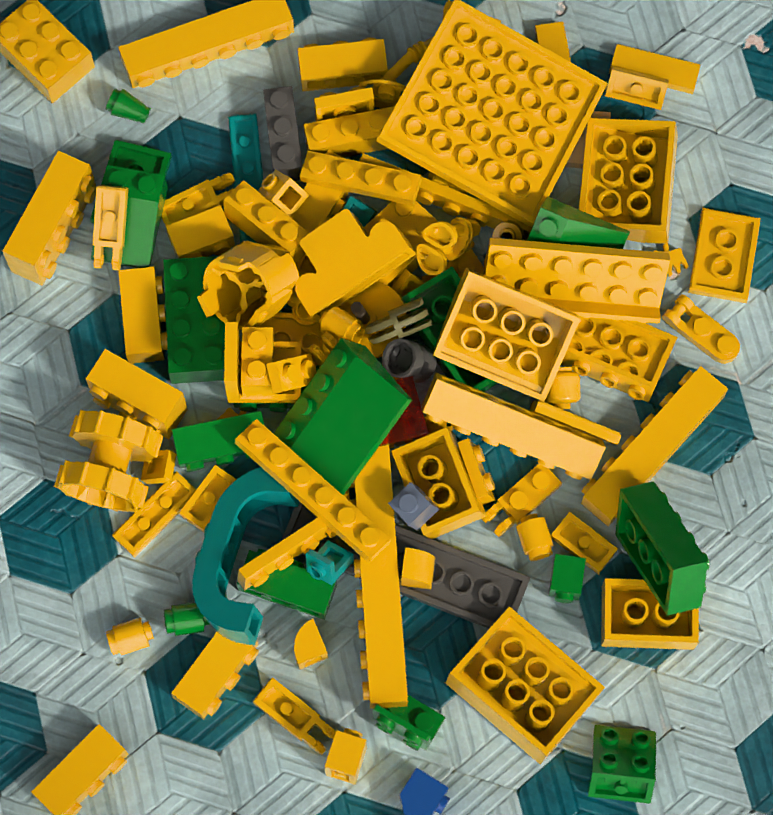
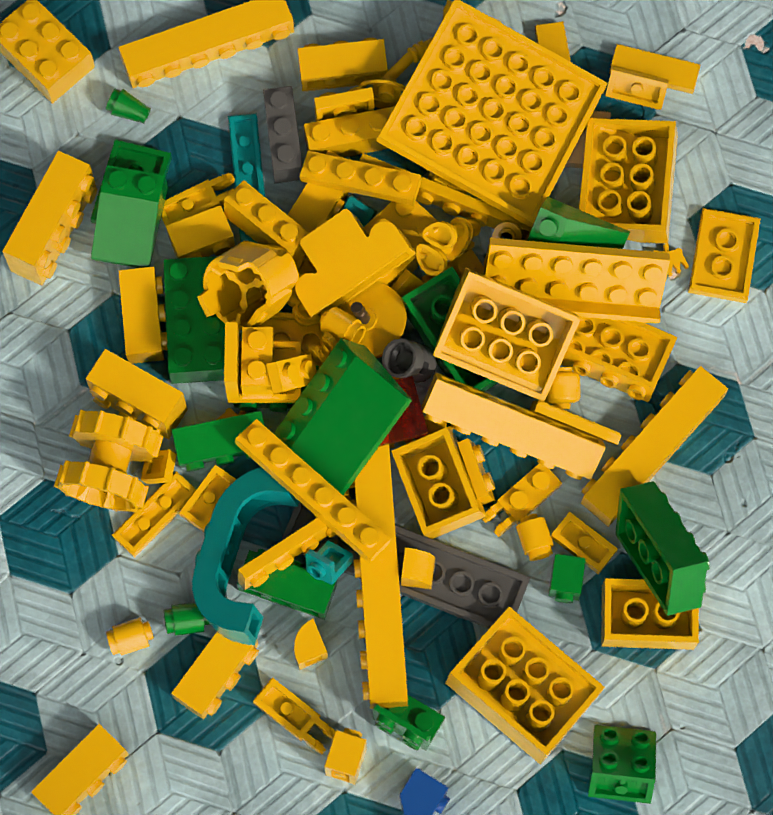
yellow hinge [93,185,128,270] -> none
yellow brick [258,169,309,217] -> none
olive arm [365,297,433,344] -> none
sand blue brick [388,482,439,530] -> none
yellow plate [662,294,740,364] -> none

